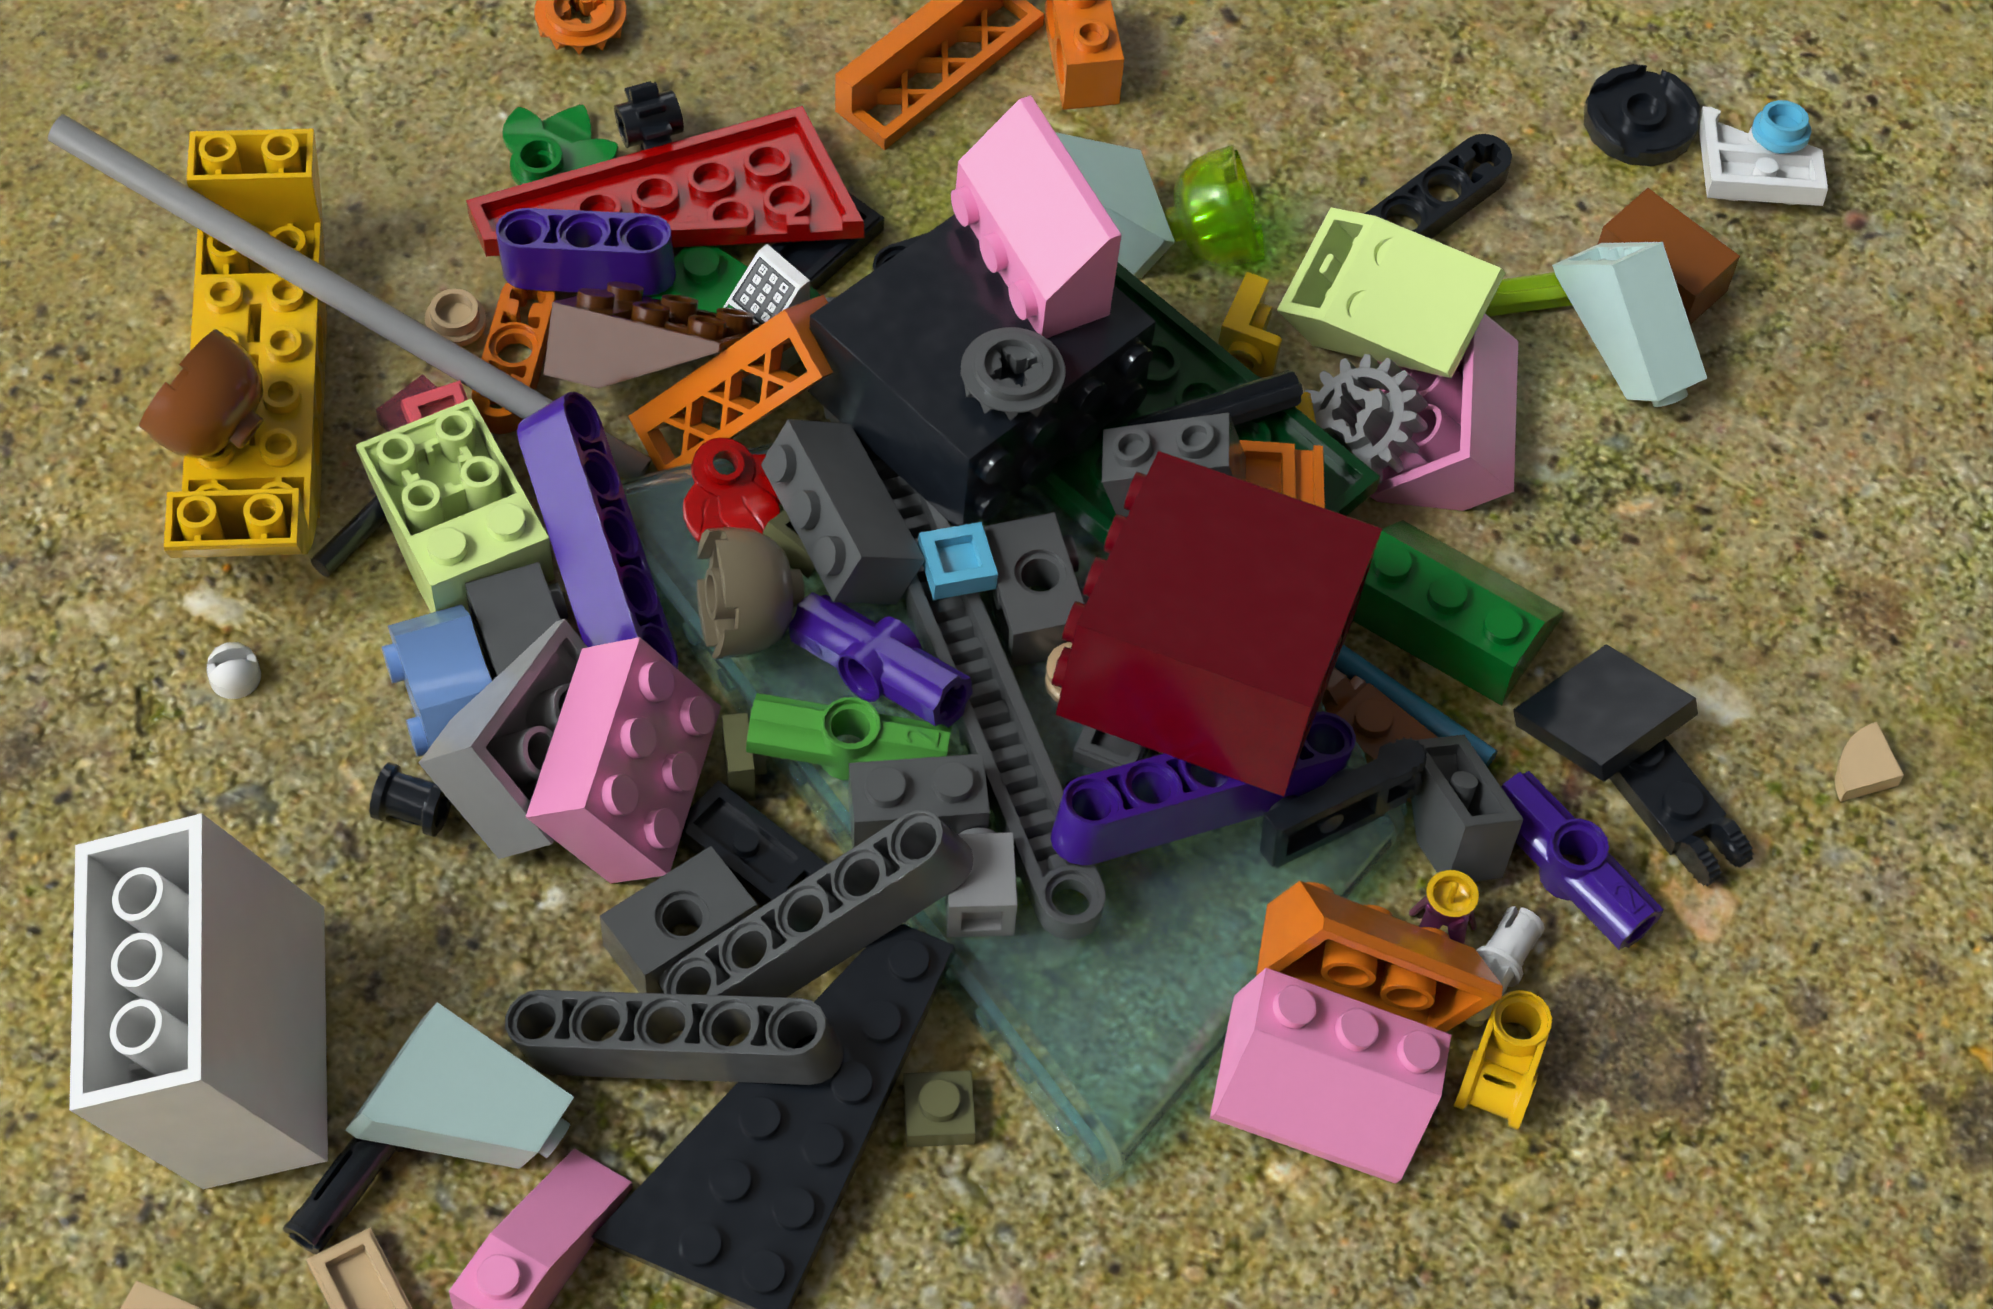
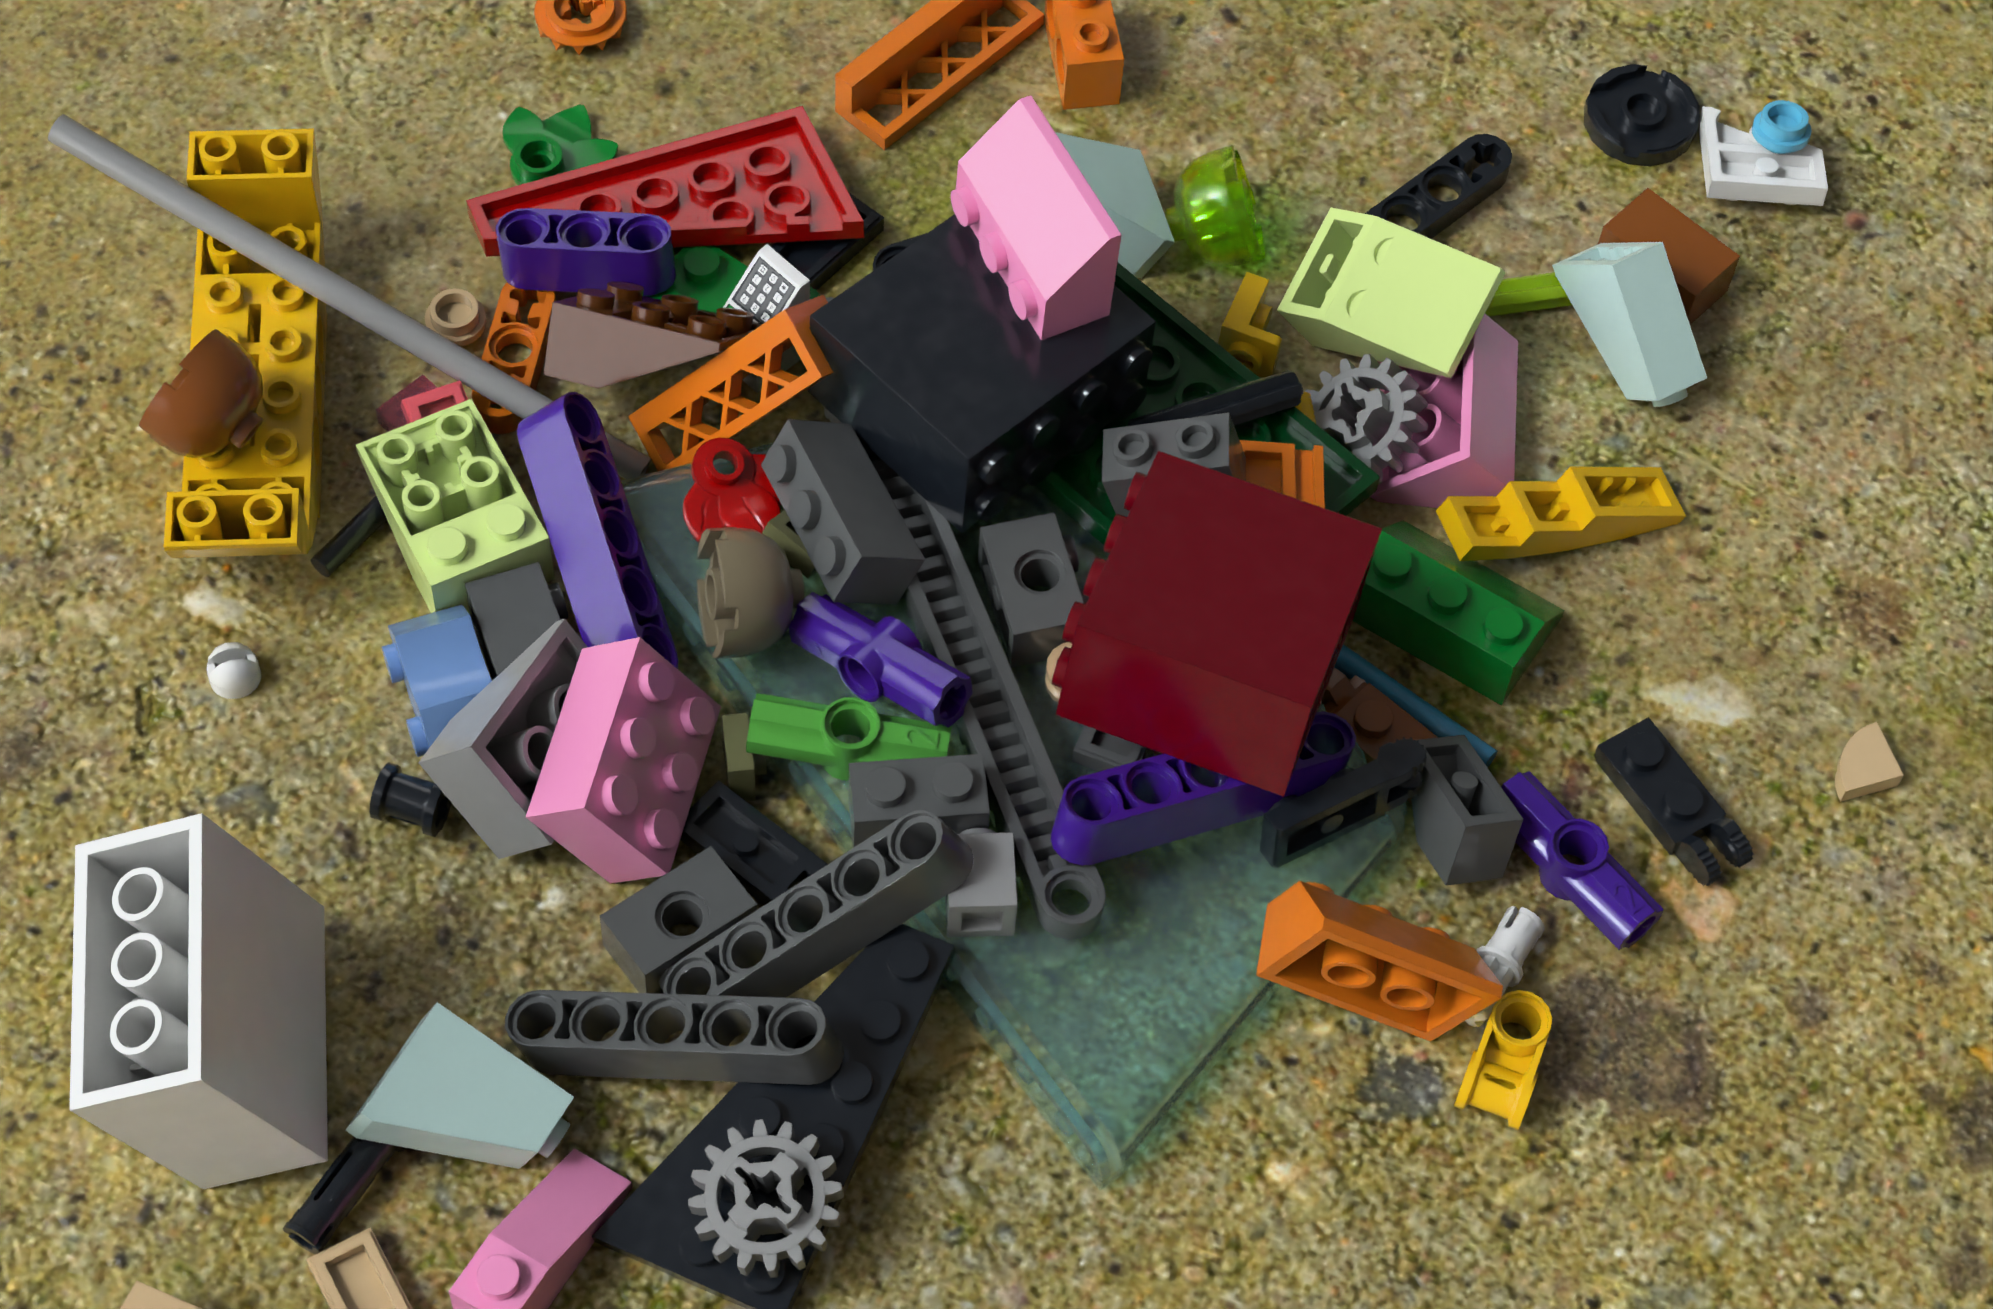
black gear [614,81,684,151] -> none
olive plate [903,1070,976,1147] -> none
medium azure plate [918,522,998,600] -> none
dark grey gear [960,327,1066,421] -> none
bright pink slope [1210,968,1451,1184] -> none
yellow piece [1409,870,1479,944] -> none
black tile [1513,644,1698,782] -> none
none -> light grey gear [688,1119,844,1278]
none -> yellow slope [1436,466,1686,561]

